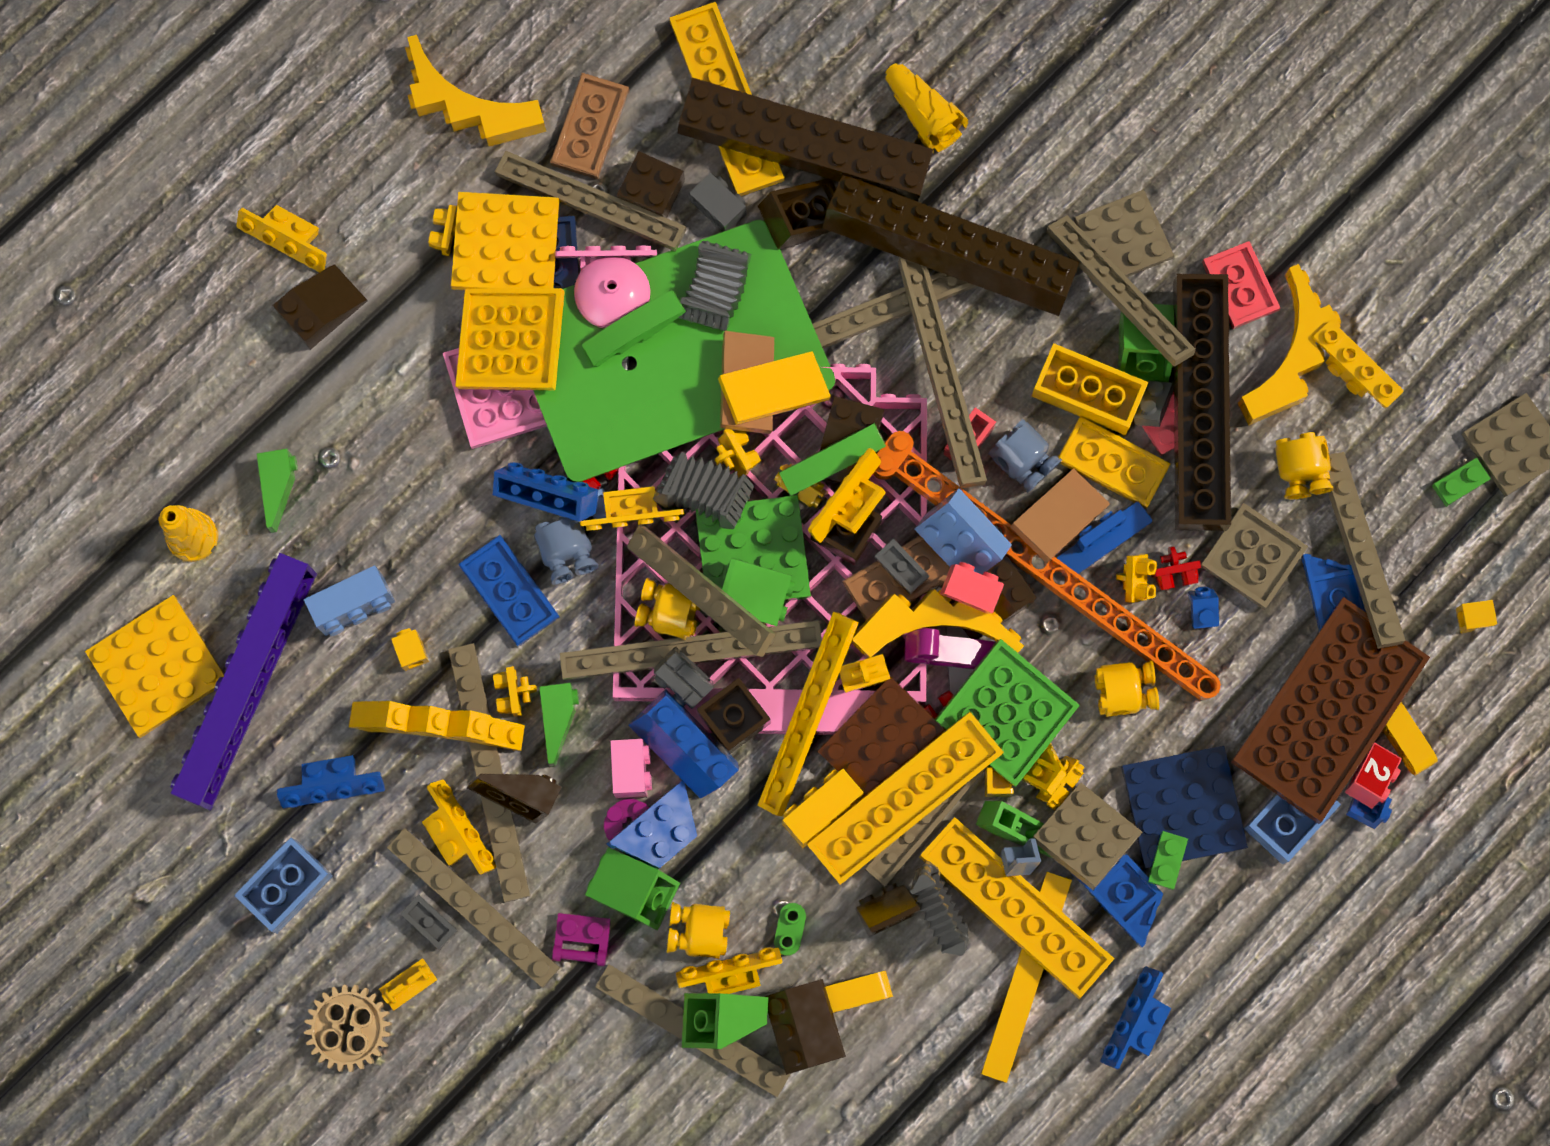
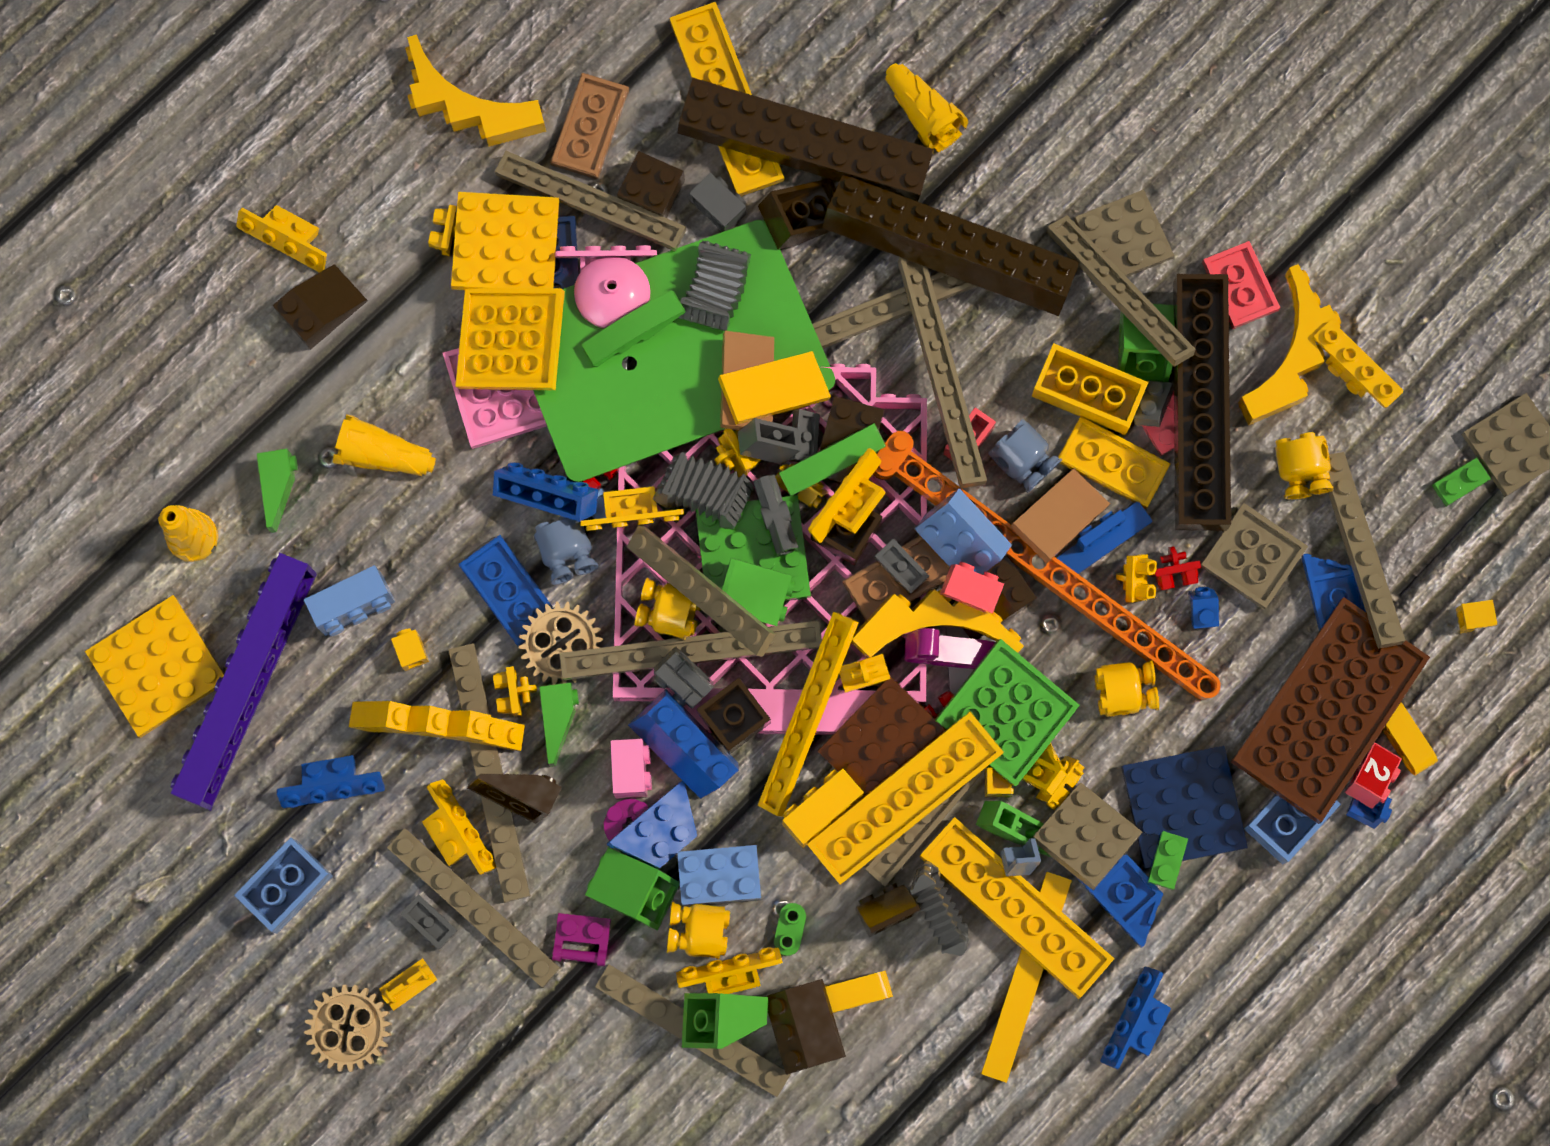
none -> yellow cone [333,414,436,476]
none -> tan gear [519,601,603,685]
none -> medium blue brick [677,845,761,907]
none -> dark grey brick [738,418,800,465]
none -> dark grey piece [753,475,798,556]
none -> dark grey plate [789,409,820,462]

